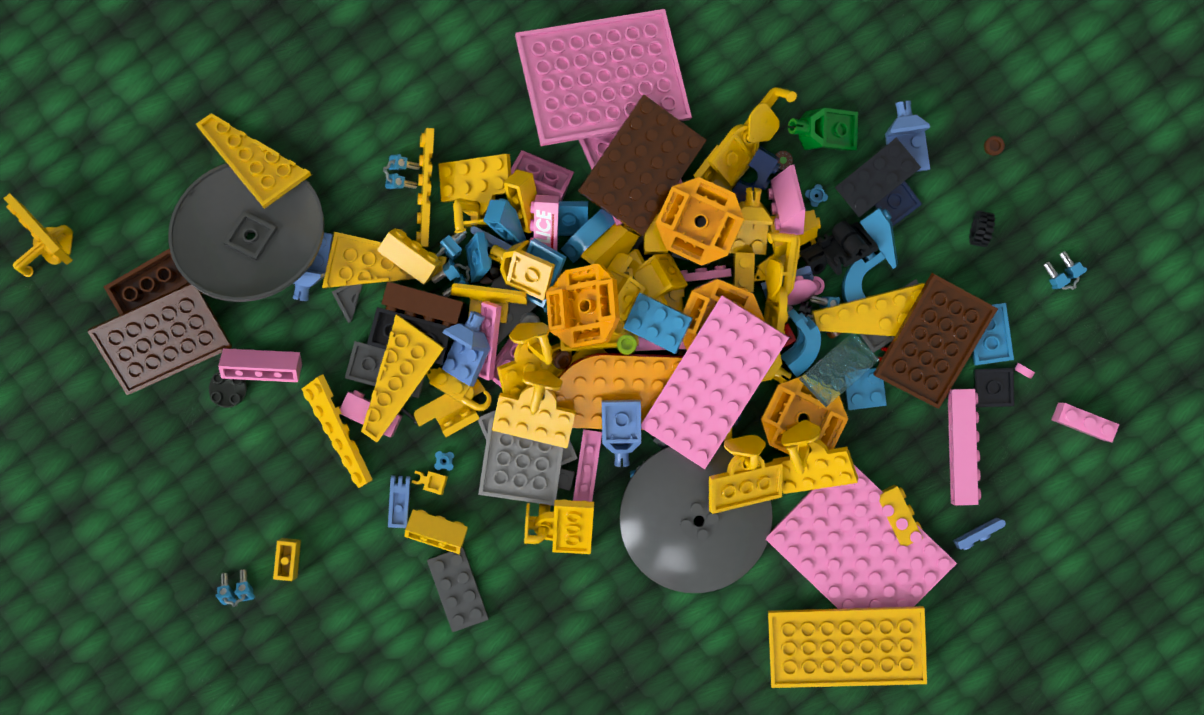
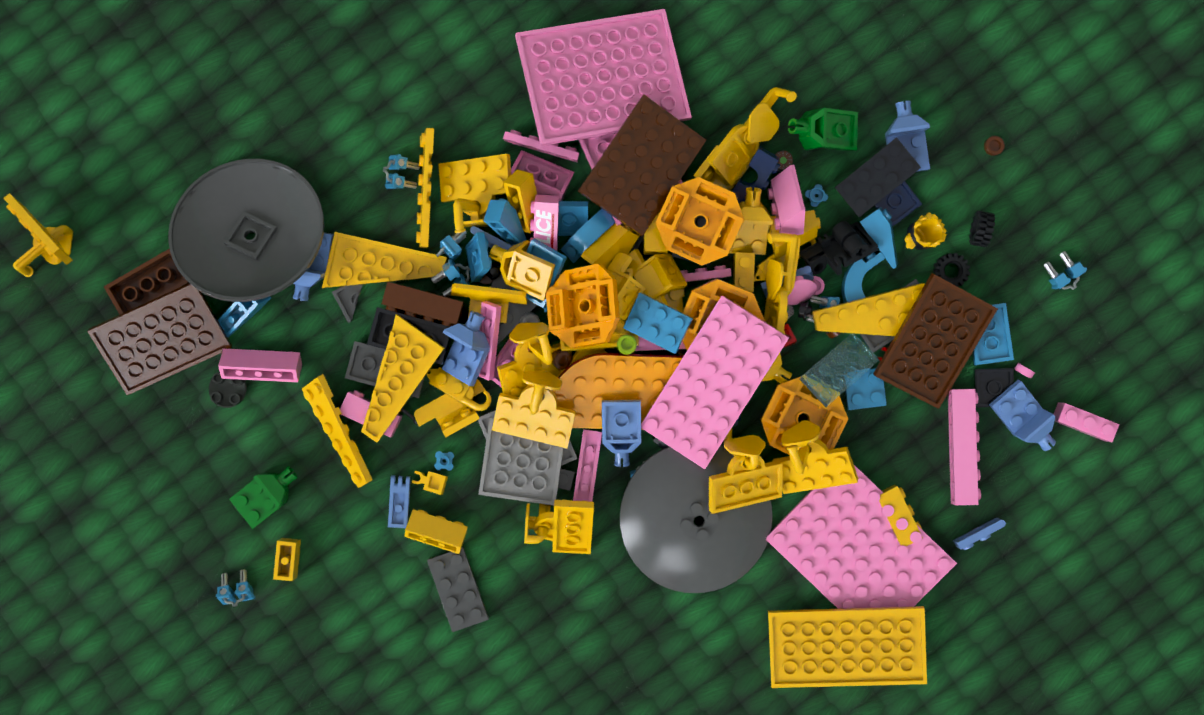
yellow wing [196,113,311,209] -> none
yellow brick [377,228,442,284] -> none
dark azure arch [781,309,821,378] -> none
none -> dark azure slope [218,296,271,338]
none -> green plate [229,466,298,529]
none -> bright pink plate [503,130,580,163]
none -> yellow hair [904,212,947,250]
none -> black tyre [933,253,970,287]
none -> medium blue plate [989,380,1056,451]

